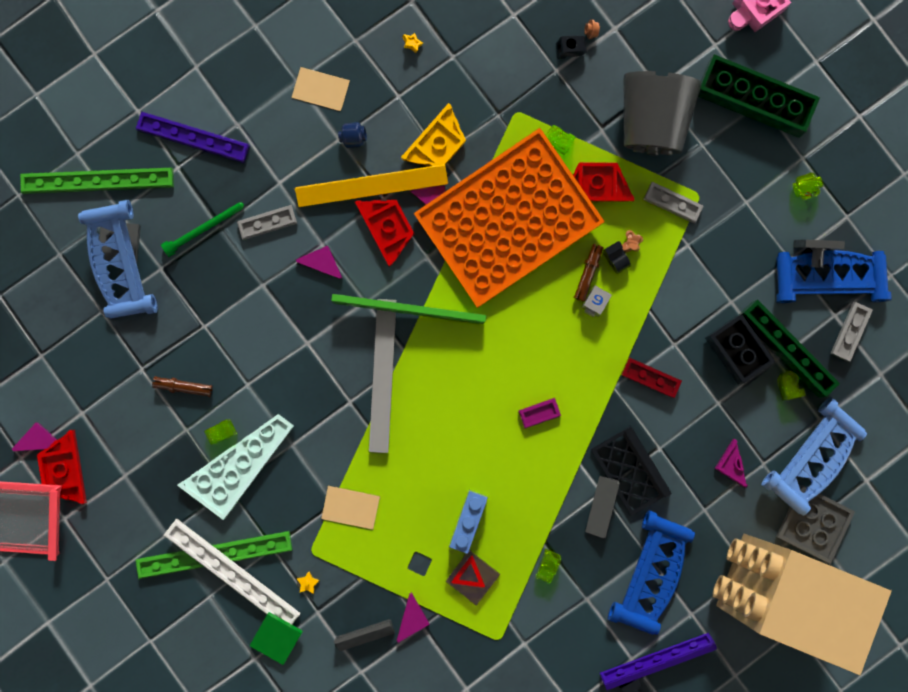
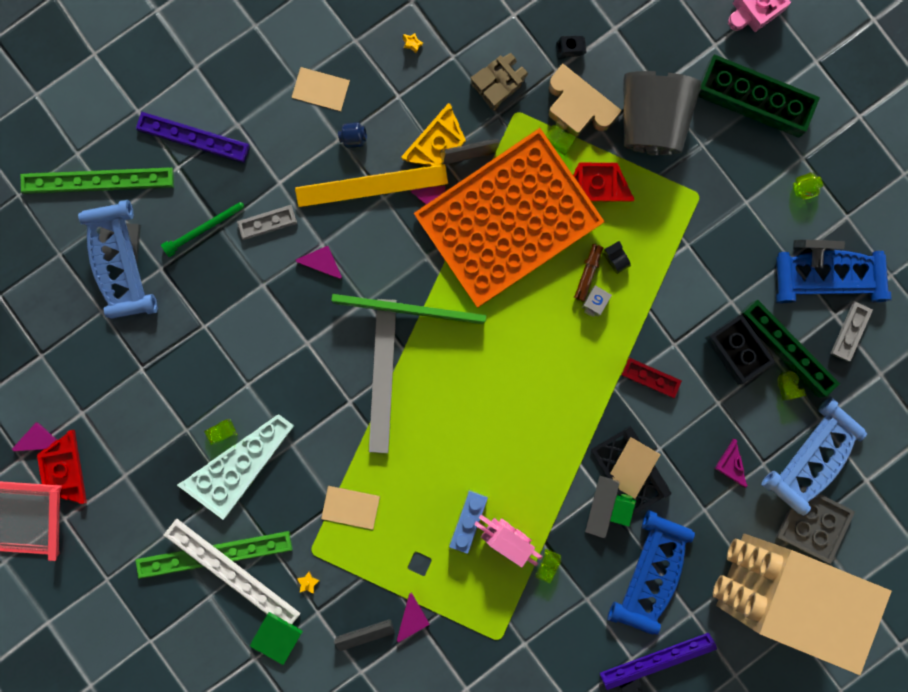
reddish brown pin [152,376,213,397] -> none
red wing [355,200,414,267] -> none
tile [446,550,500,606] -> none
magenta tile [519,398,561,429] -> none
nougat plate [584,20,600,39] -> none
nougat piece [622,230,643,253] -> none
light grey tile [643,182,703,224] -> none
none -> dark grey slope [440,139,499,164]
none -> dark tan hips [470,53,528,111]
none -> bright pink brick [474,515,543,567]
none -> tan brick [548,64,622,137]
none -> tan sticker [610,437,661,499]
none -> green brick [610,494,636,527]

